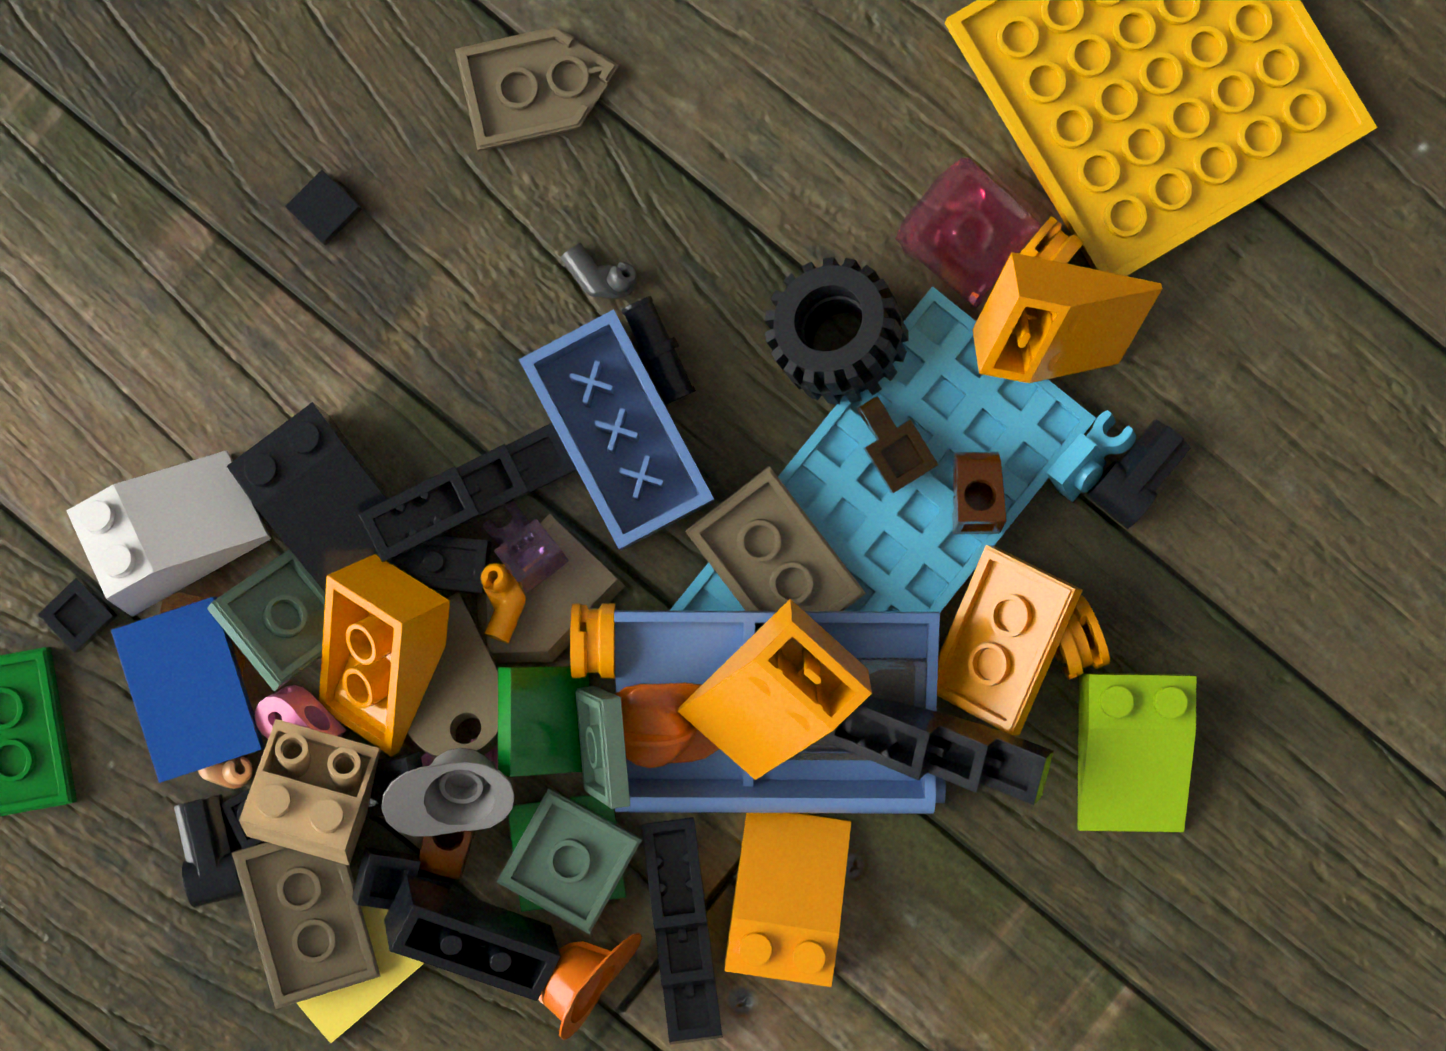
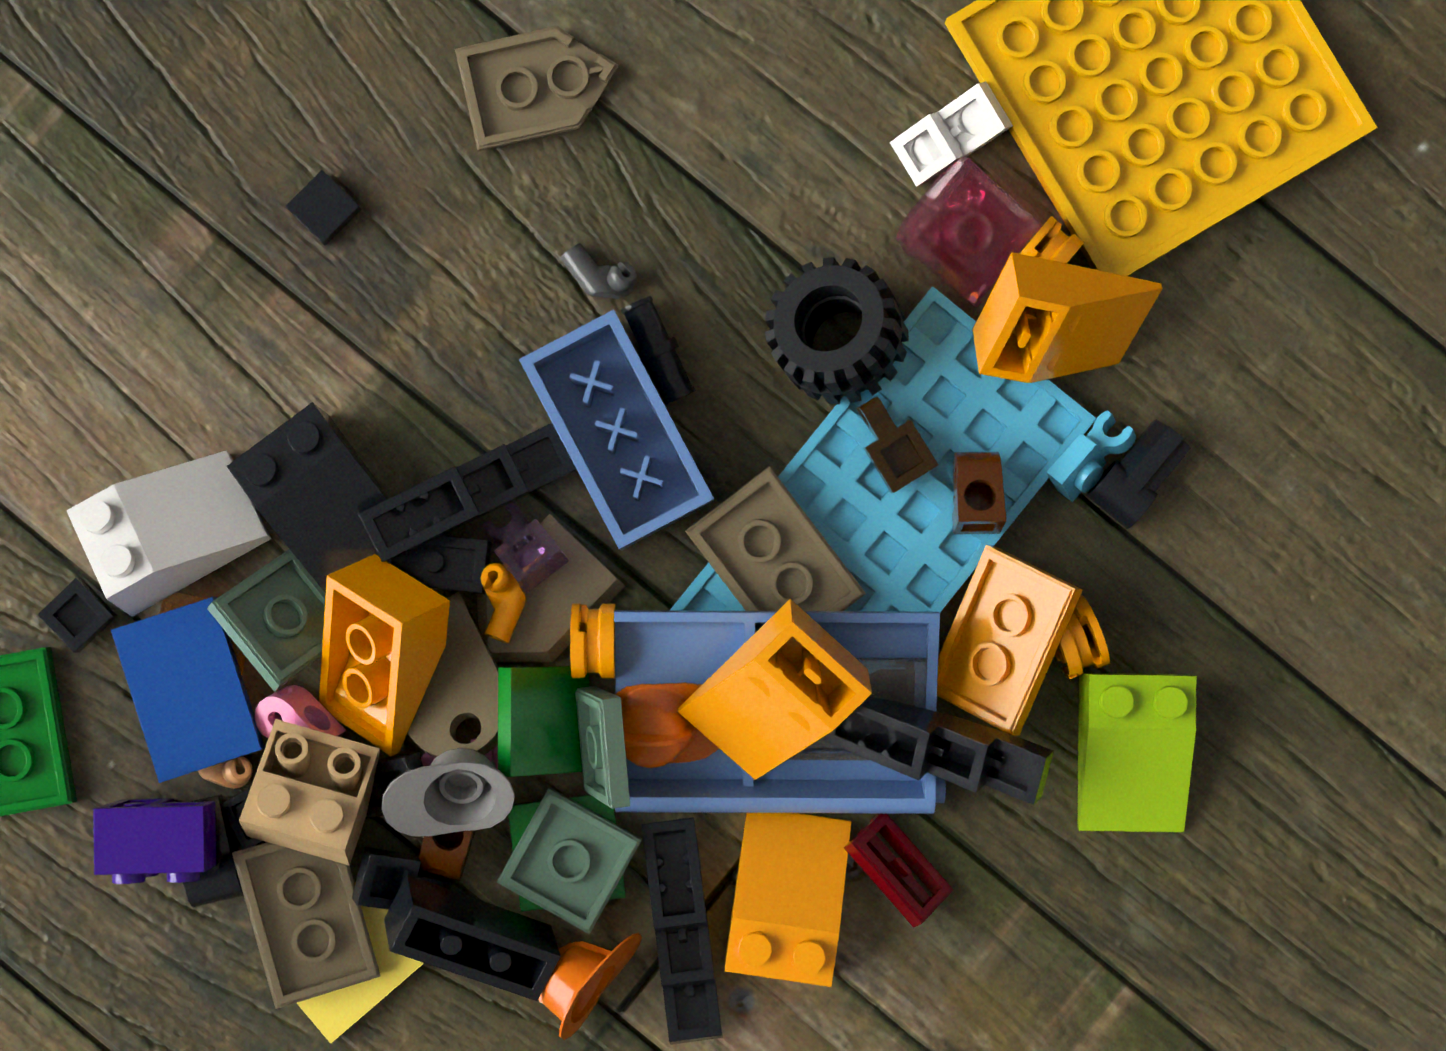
none -> dark purple brick [93,798,216,884]
none -> dark red tile [844,814,954,928]
none -> white slope [890,81,1013,187]

